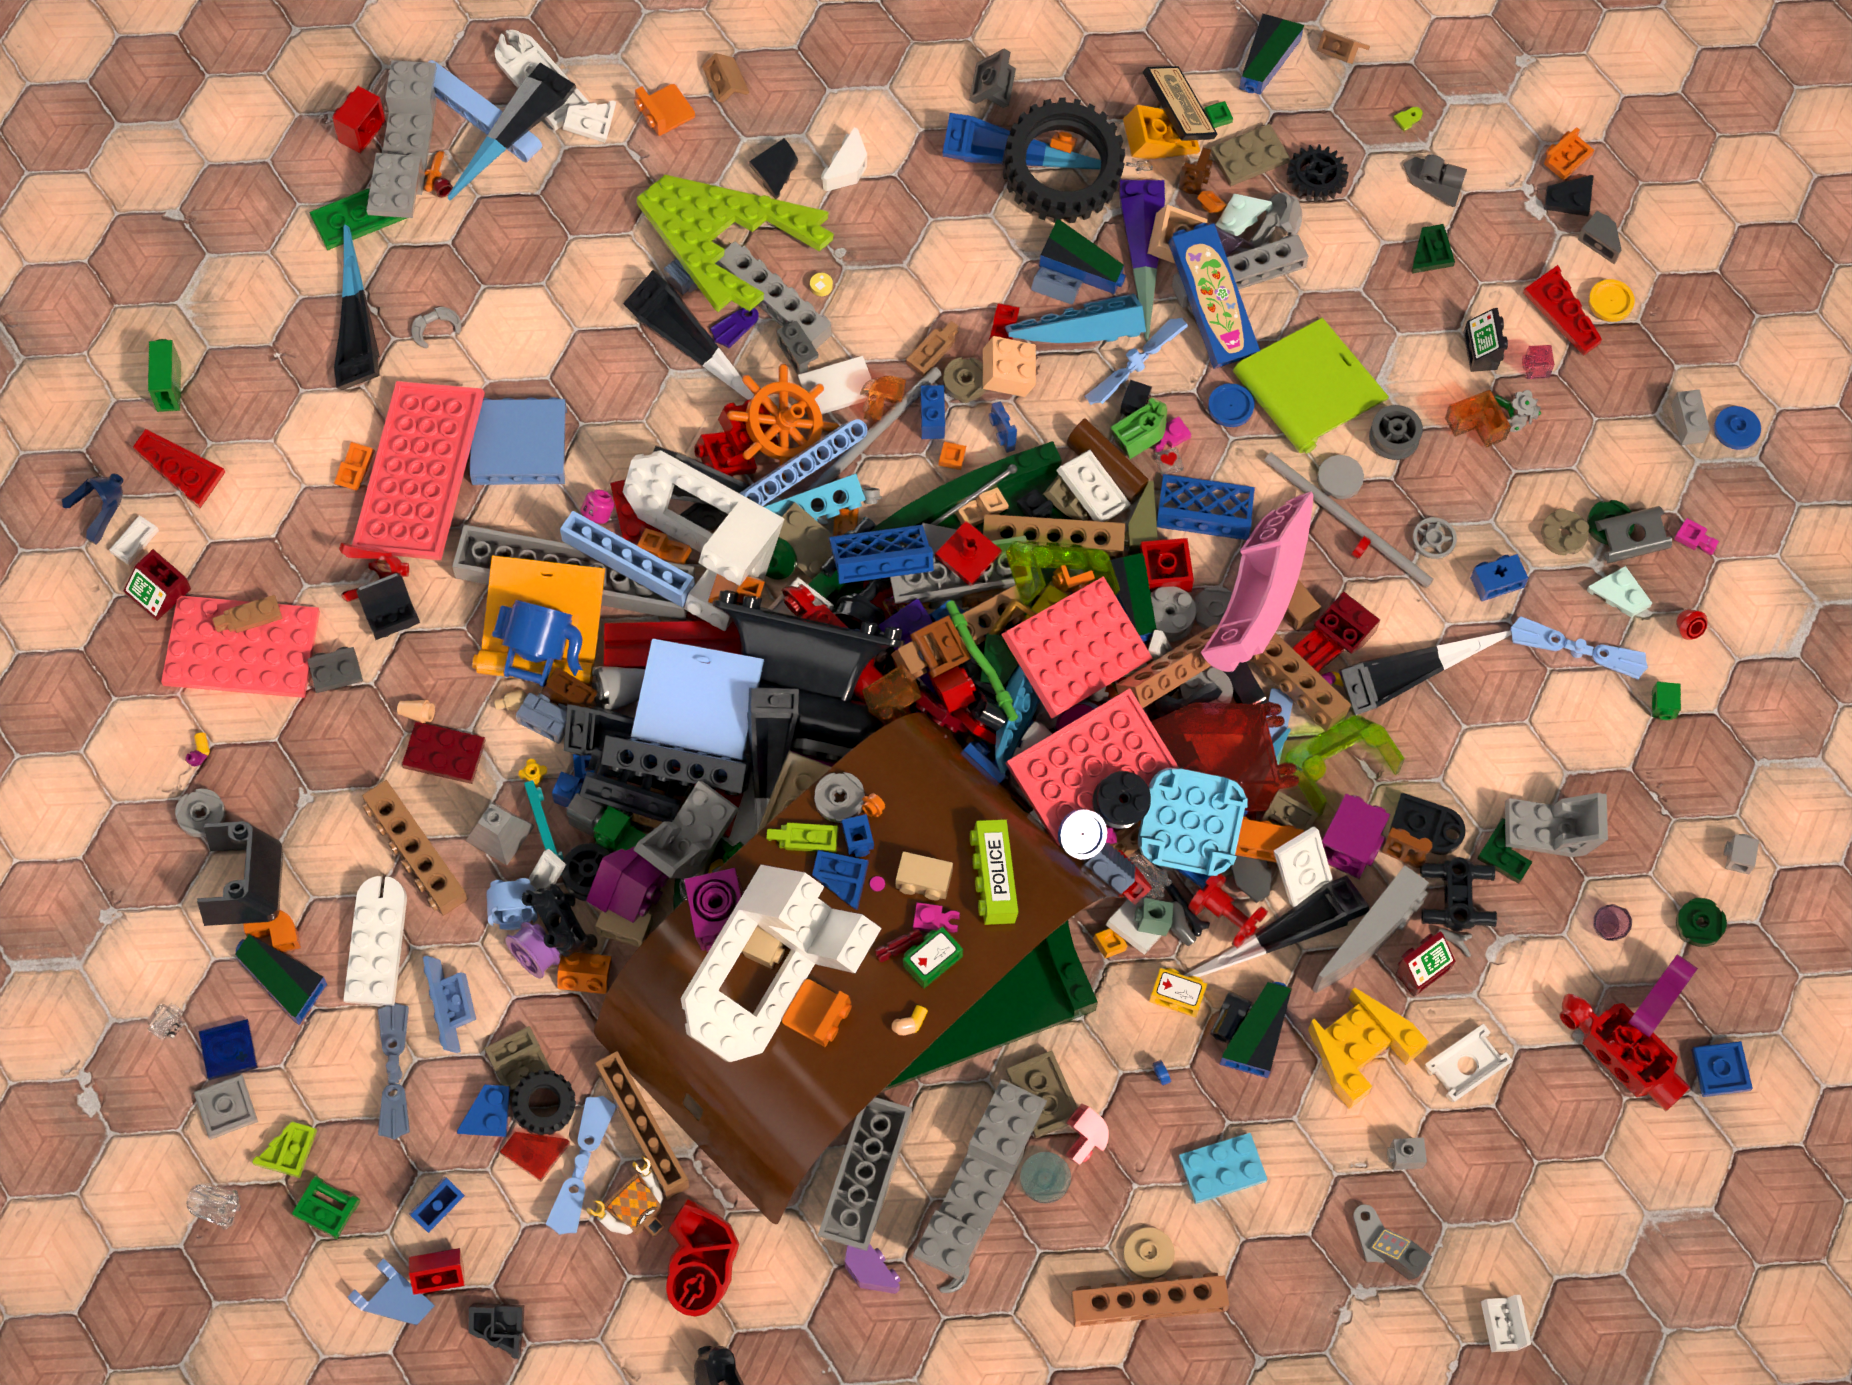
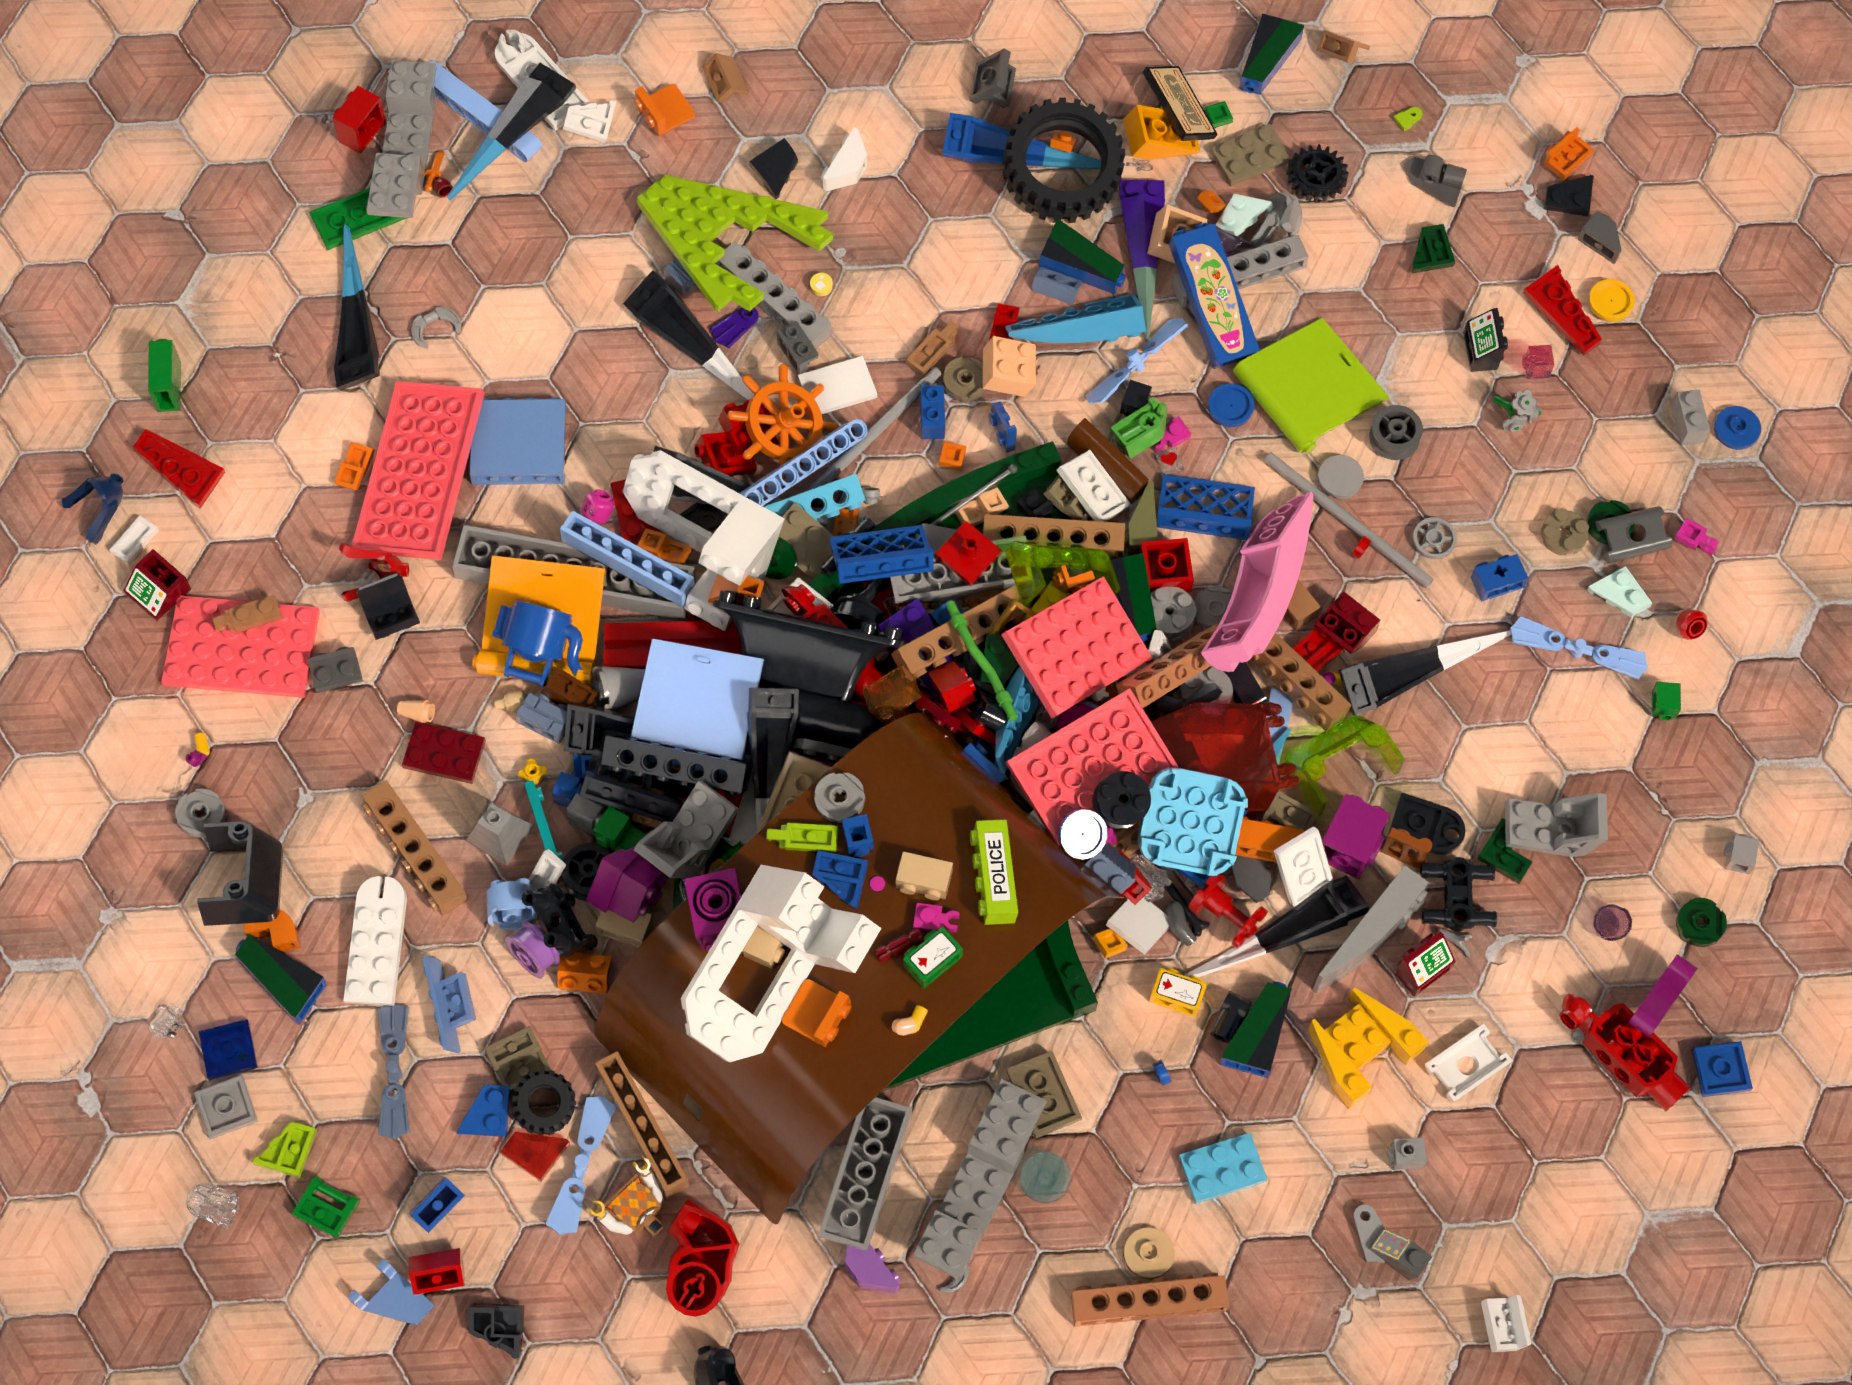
clear orange brick [860,376,906,421] -> none
orange plate [862,793,885,817] -> none
dark orange plate [910,615,971,678] -> none
brick [1065,1103,1109,1165] -> none
sand green brick [1134,898,1173,936] -> none
reddish brown bracket [1179,147,1213,195] -> none
clear orange brick [1445,390,1511,448] -> none

